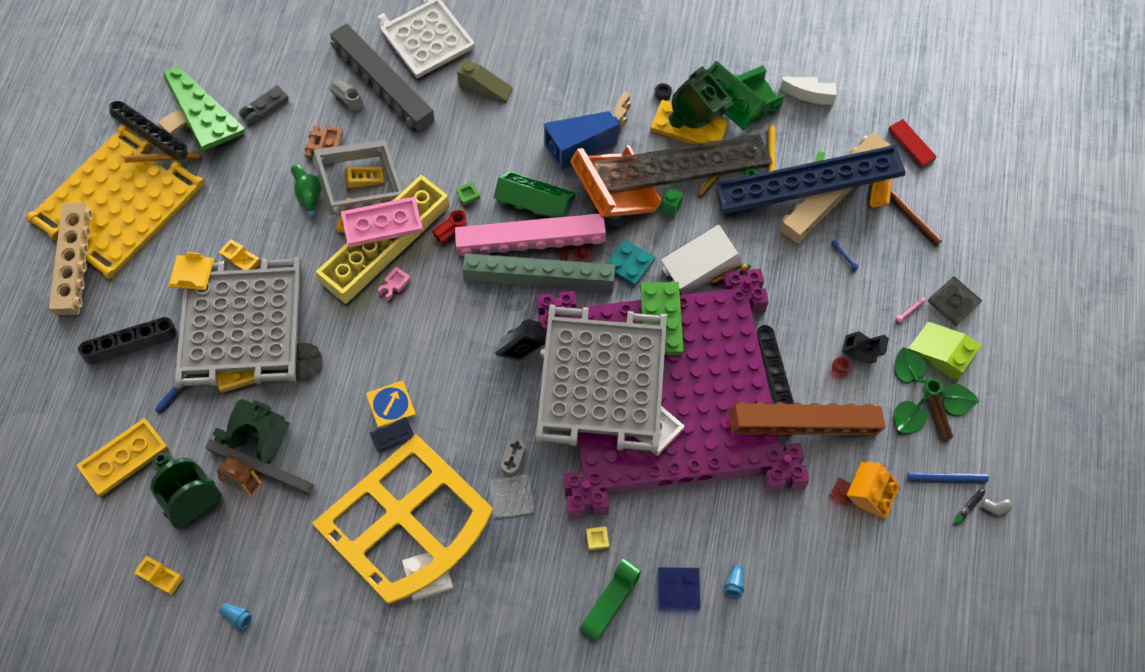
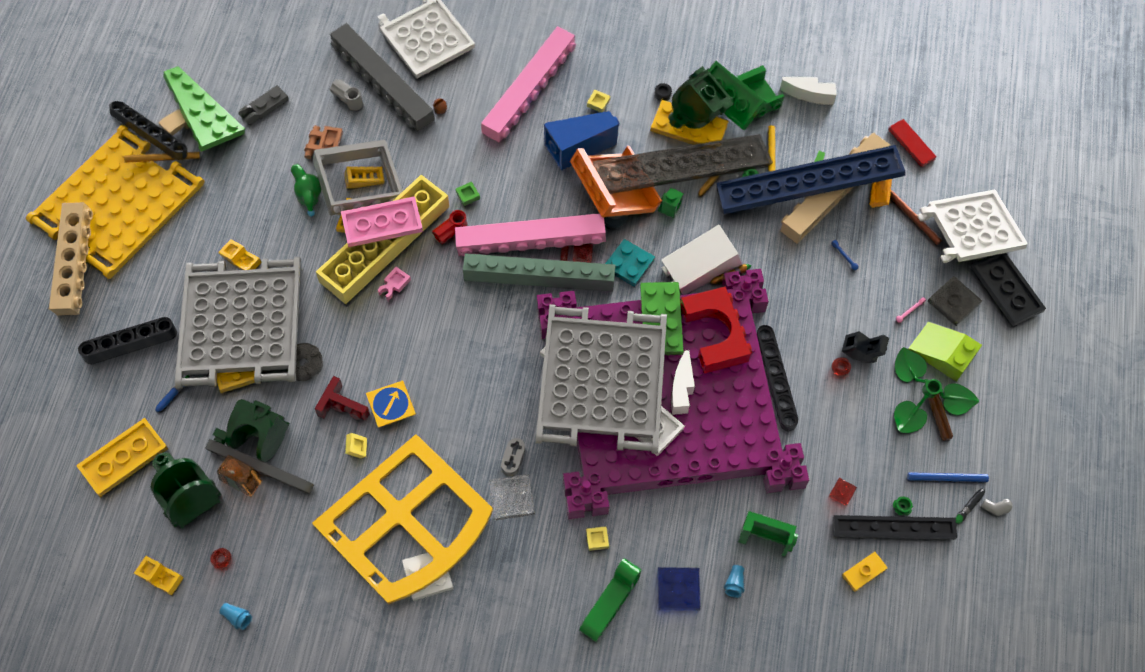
yellow piece [168,252,214,290] -> none
dark blue plate [369,416,414,451] -> none
olive slope [457,59,513,102] -> none
green slope [493,171,576,218] -> none
black slope [495,319,546,361] -> none
tan slope [614,91,631,130] -> none
dark orange brick [728,402,886,435] -> none
light orange slope [847,462,900,519] -> none
none -> clear red plate [210,548,232,569]
none -> dark red bracket [315,376,370,421]
none -> light yellow plate [345,433,367,459]
none -> dark orange hinge [433,98,447,114]
none -> bright pink brick [481,26,576,143]
none -> light yellow plate [587,90,610,112]
none -> white slope [671,350,695,415]
none -> red arch [680,286,752,374]
none -> green panel [738,511,798,557]
none -> black plate [833,515,957,540]
none -> yellow plate [842,552,888,592]
none -> green plate [893,497,913,516]
none -> white plate [917,190,1028,263]
none -> black plate [971,253,1046,326]

